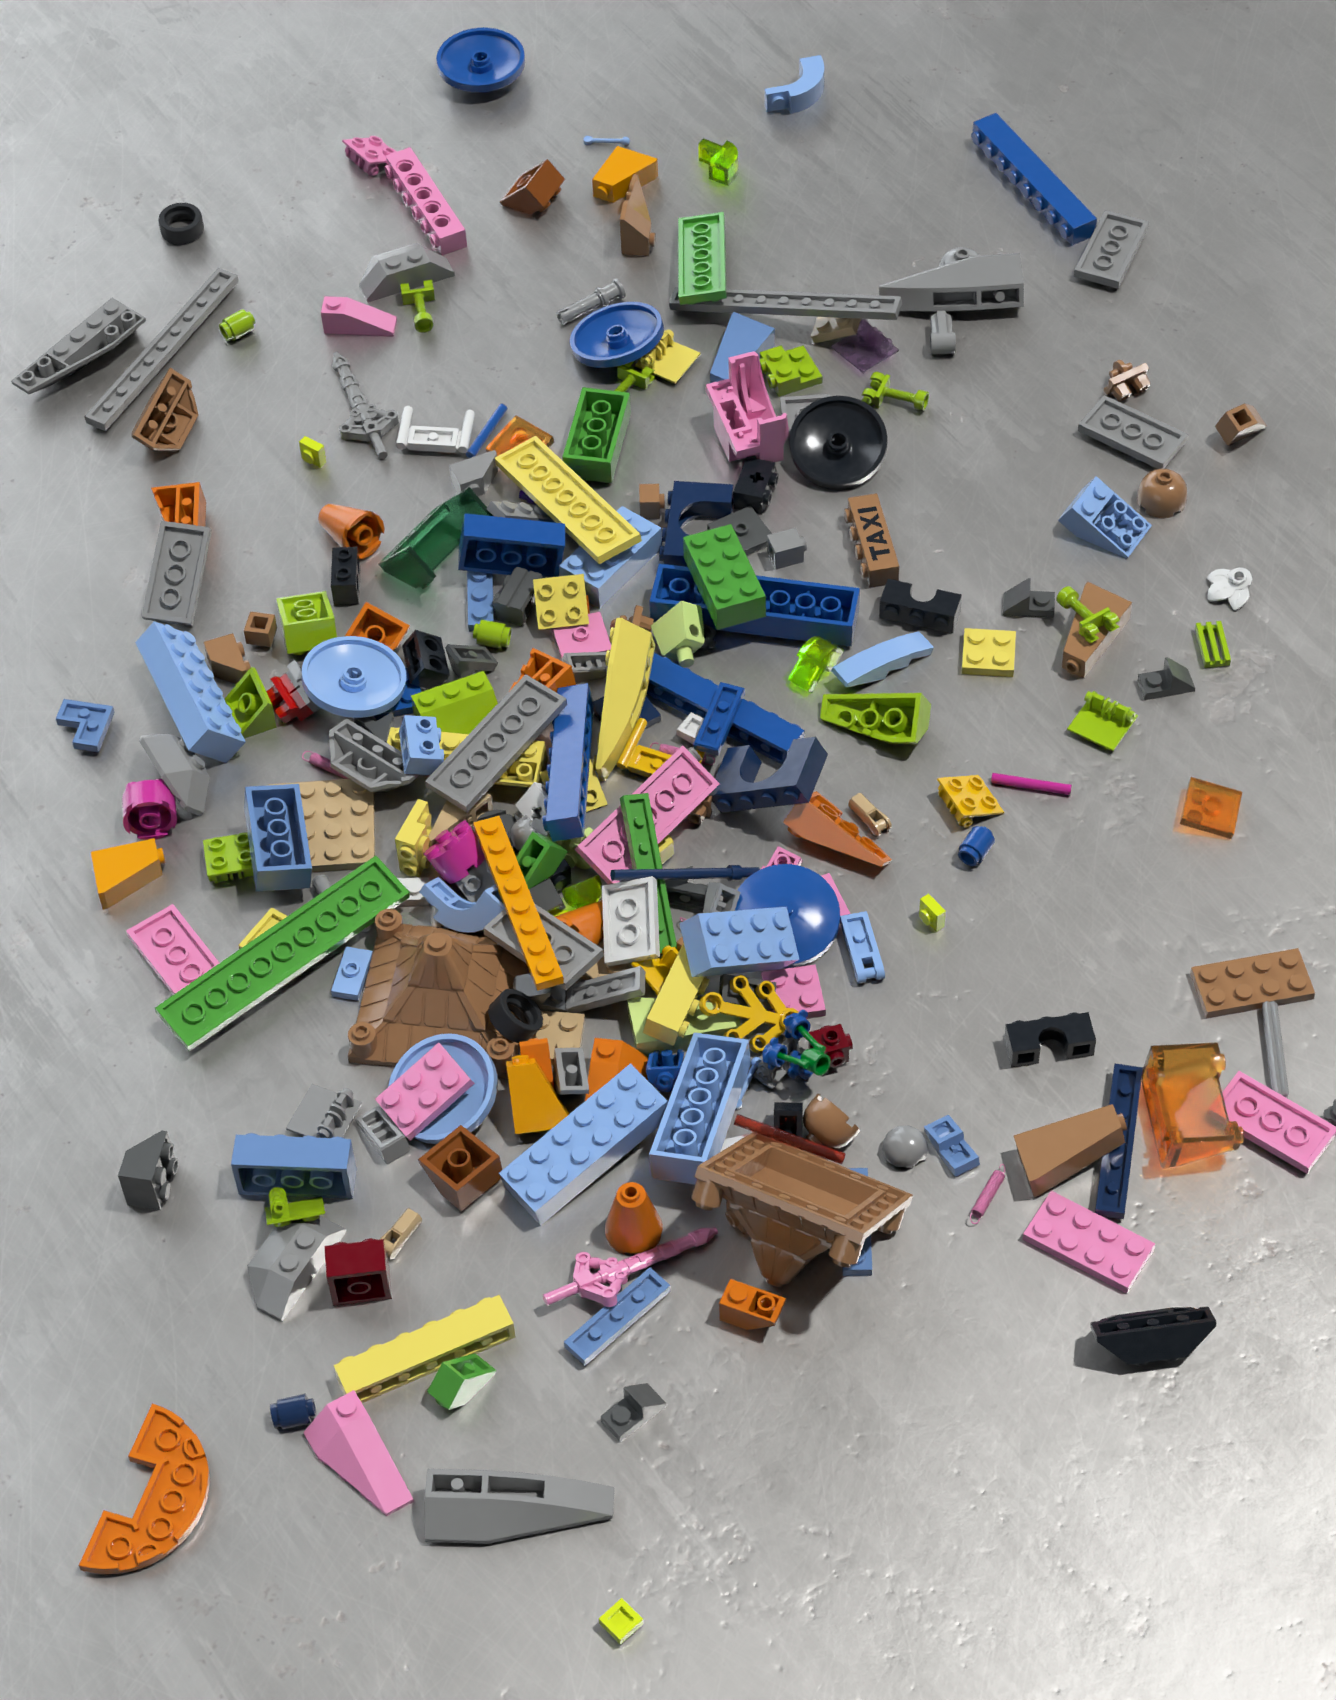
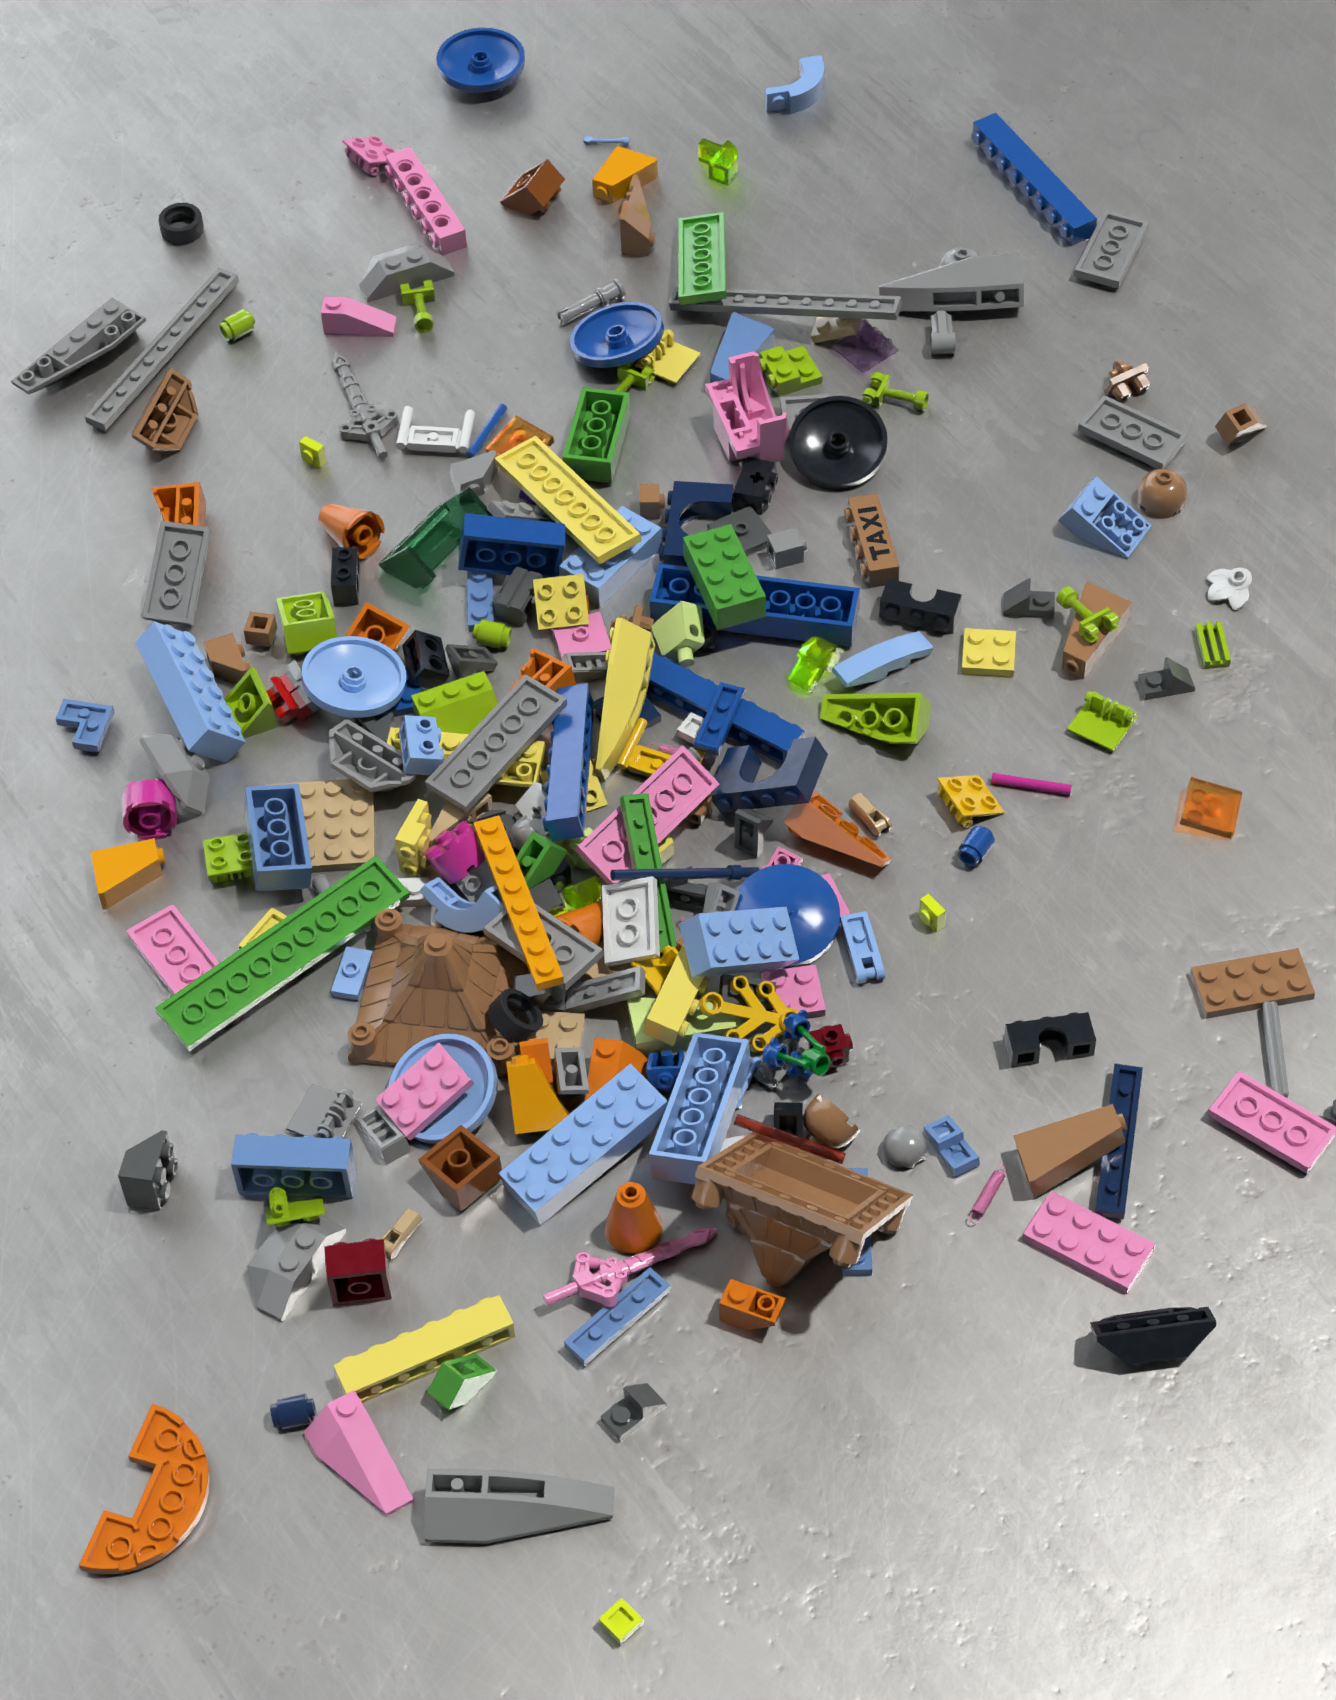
bright pink piece [302,751,349,779] -> none
clear orange windscreen [1142,1043,1244,1169] -> none
none -> dark grey slope [734,809,773,858]

